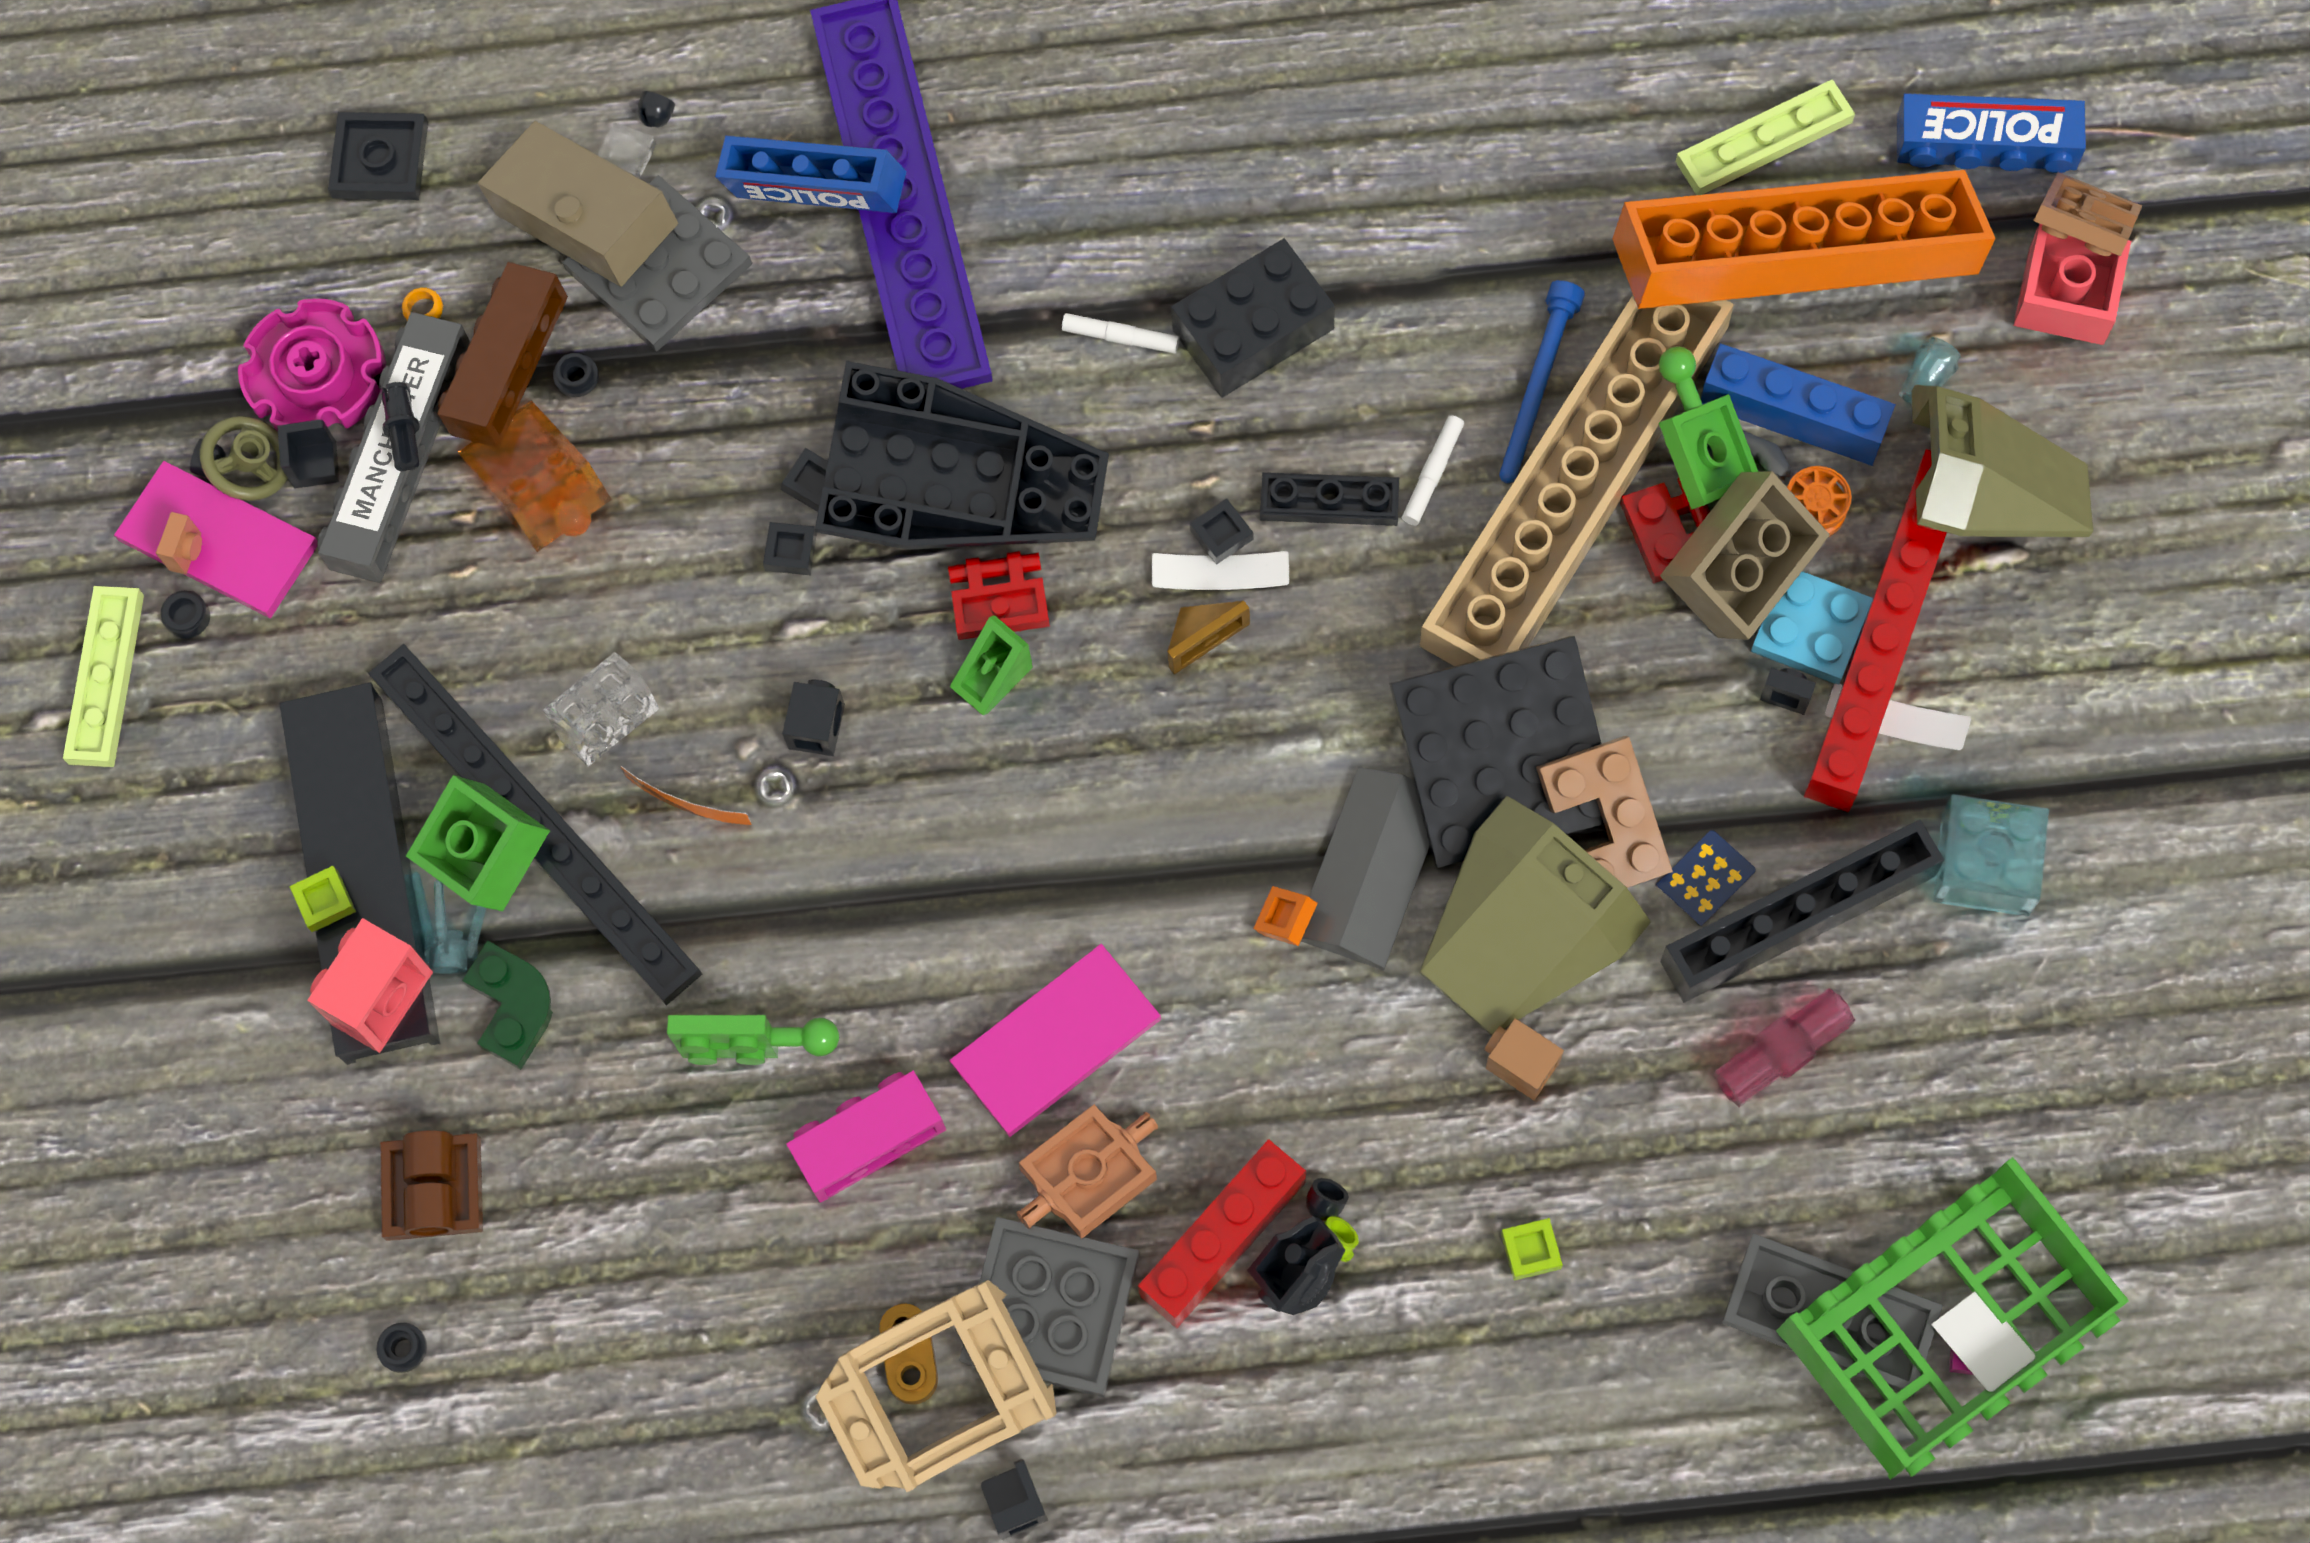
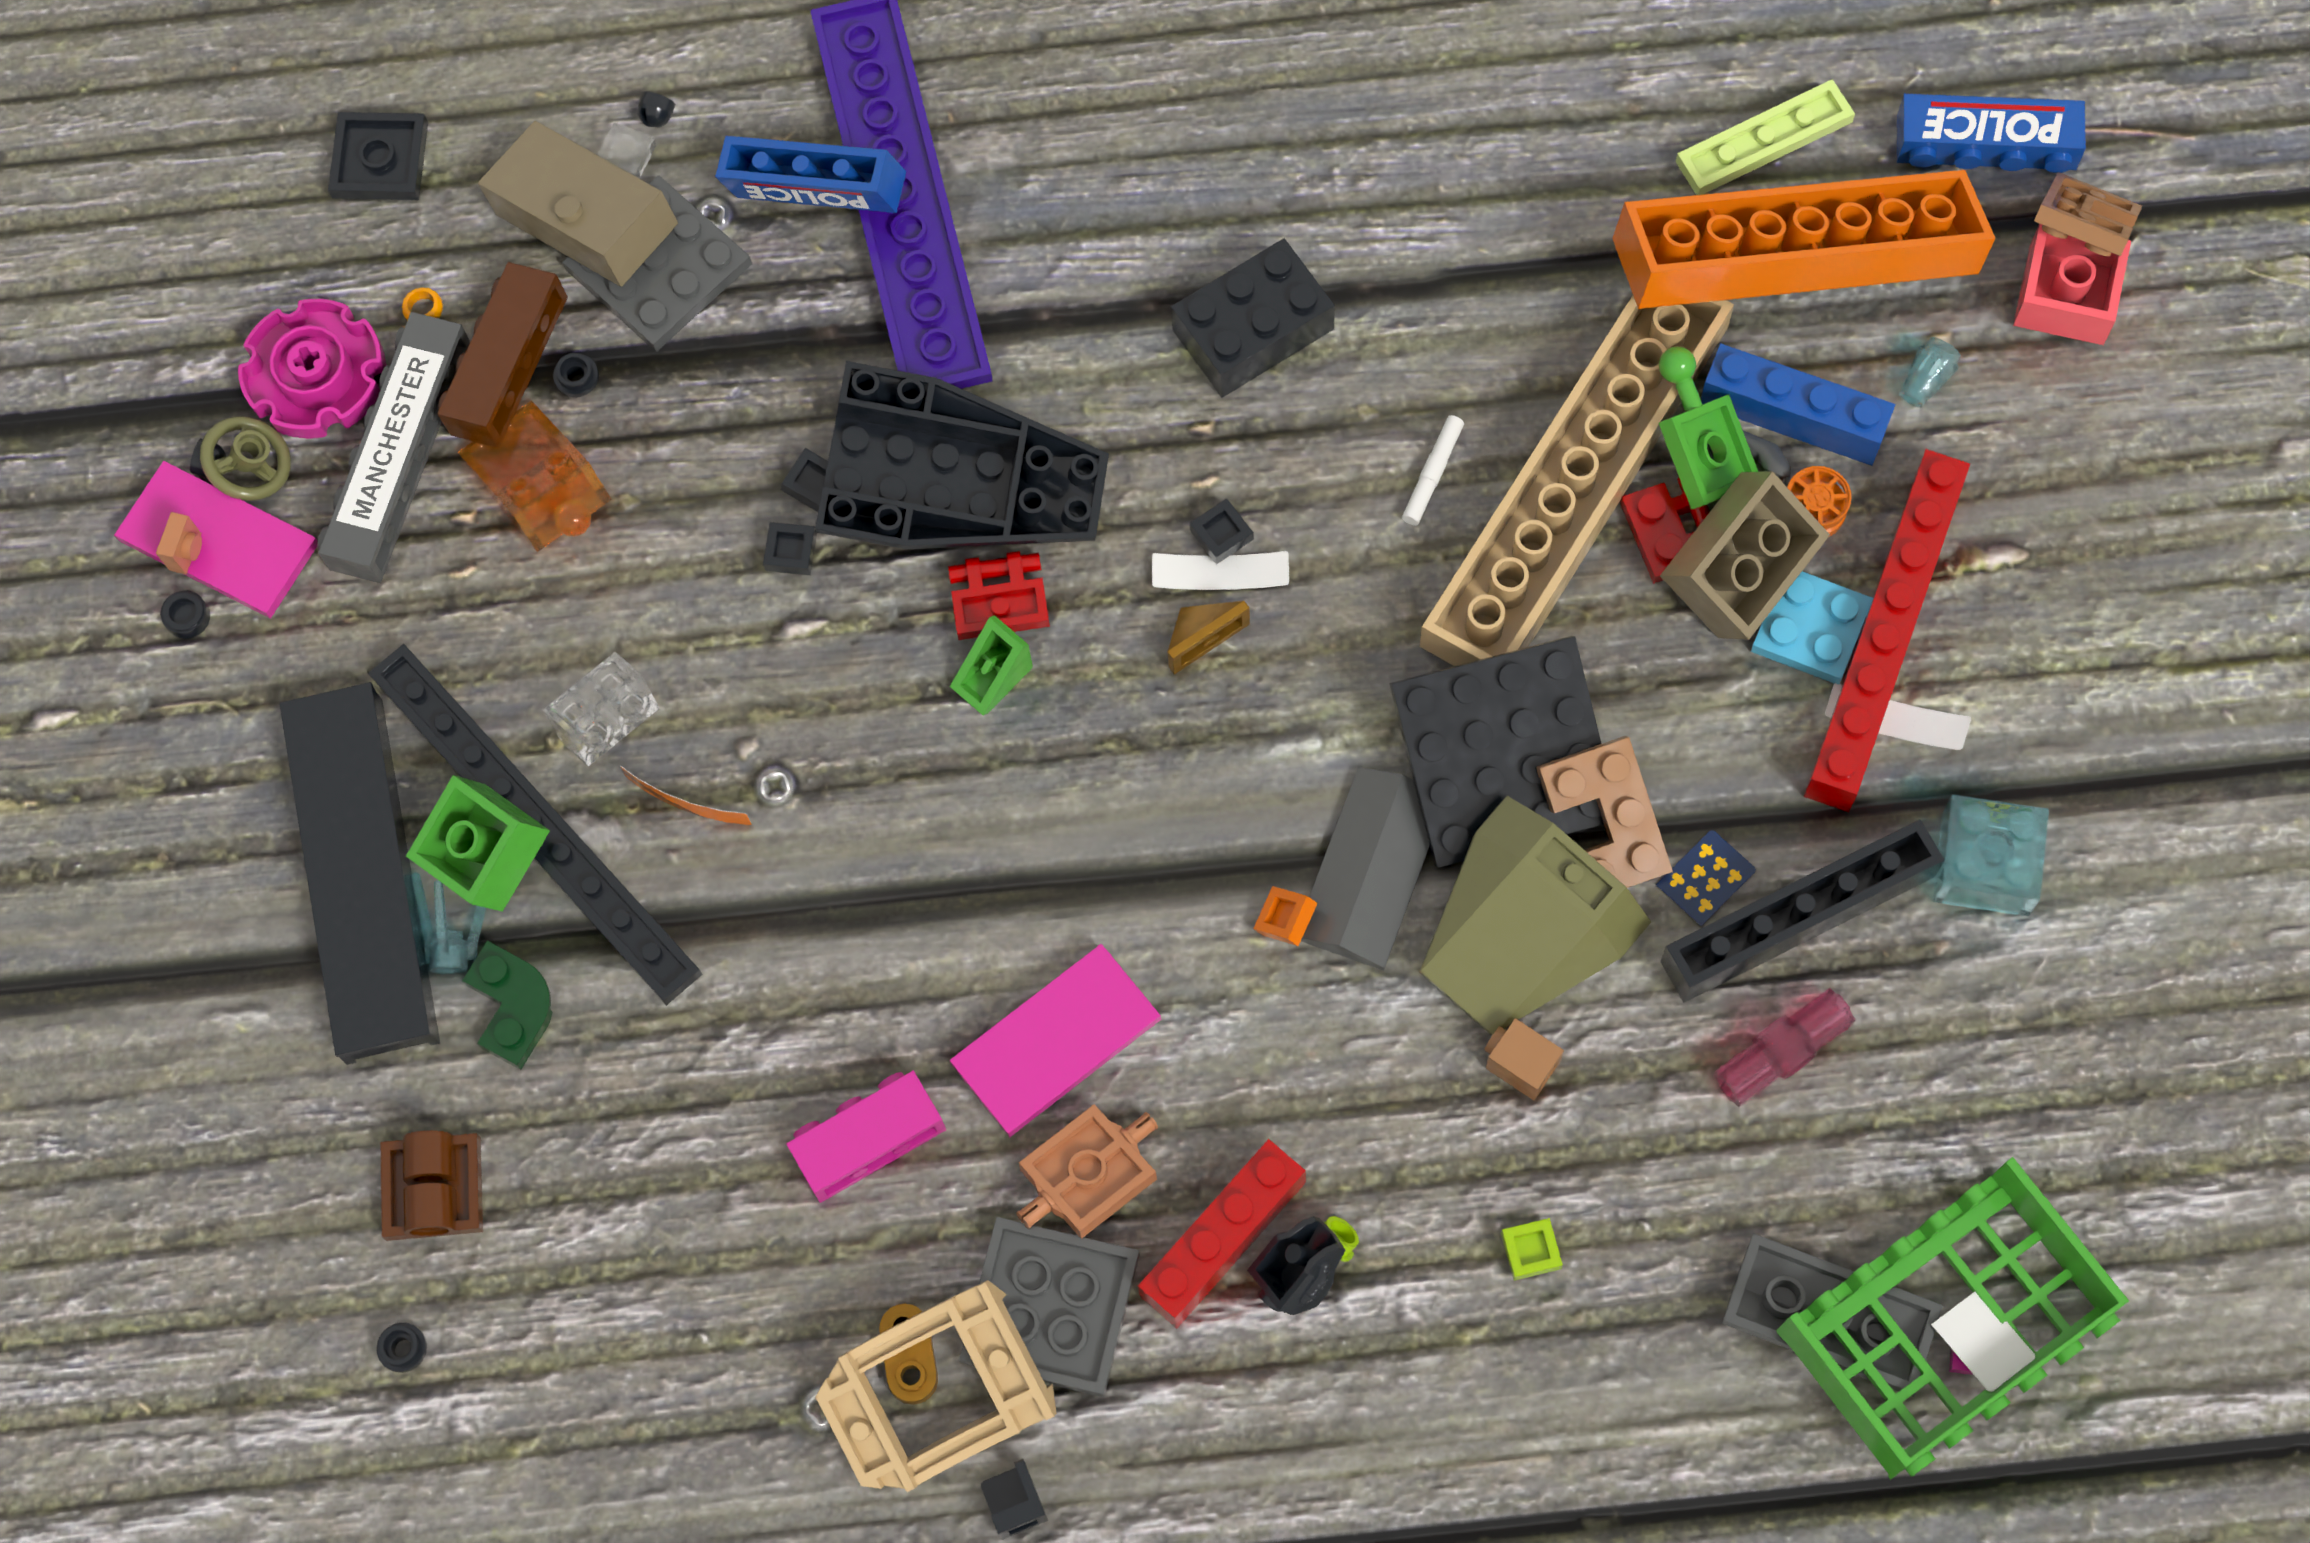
yellowish green plate [63,586,144,767] -> none
black panel [277,420,339,489] -> none
lime plate [289,866,356,932] -> none
coral brick [307,918,433,1053] -> none
black axle [380,382,420,472] -> none
bright green plate [667,1015,839,1065] -> none
black brick [782,679,845,757] -> none
white piece [1062,313,1179,354] -> none
black tile [1260,472,1399,526] -> none
black hinge [1306,1178,1349,1221] -> none
blue piece [1499,280,1585,484] -> none
black plate [1760,667,1816,715] -> none
olive wedge [1911,384,2093,537] -> none

